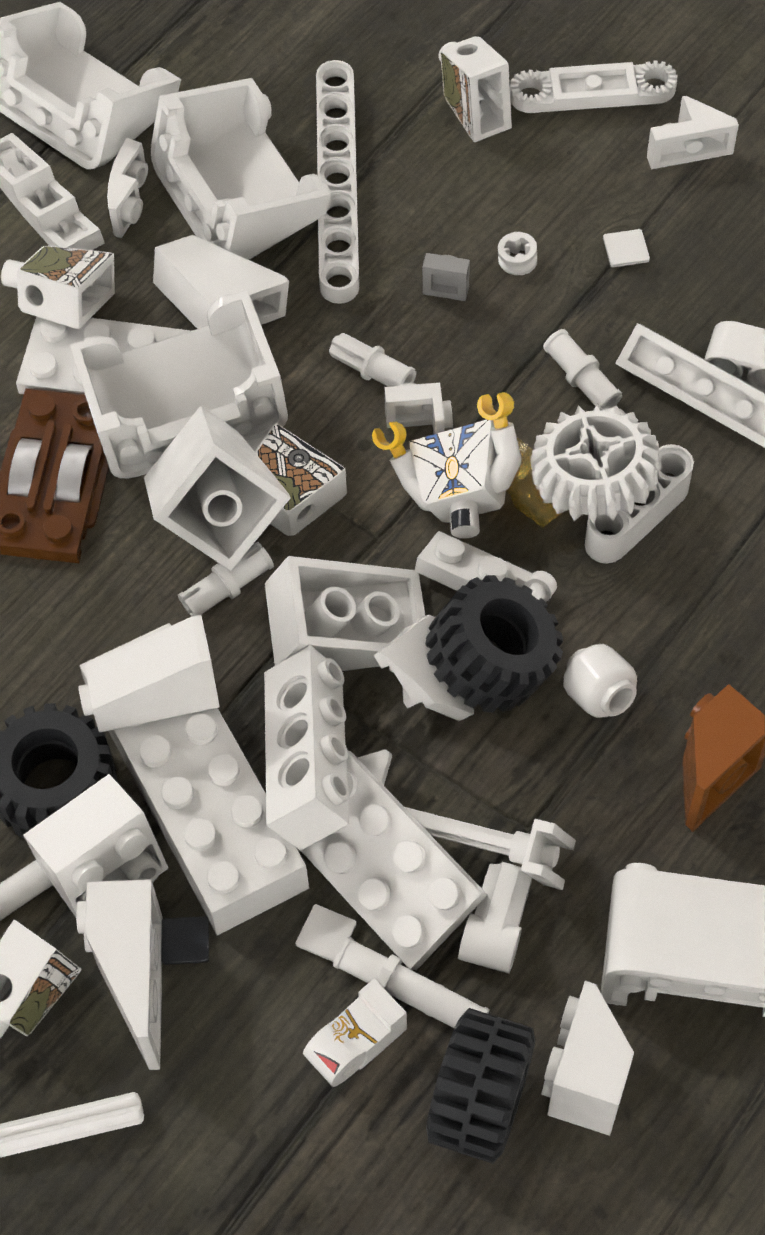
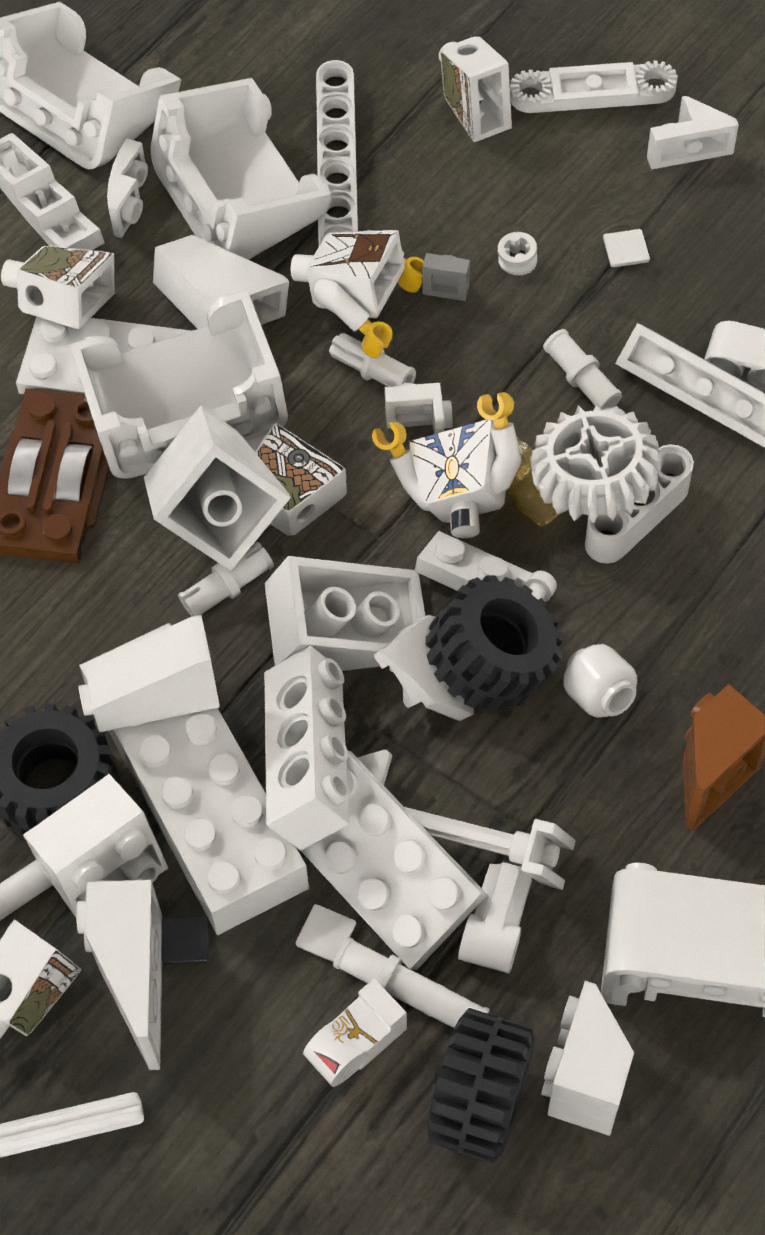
none -> white torso [291,230,424,358]

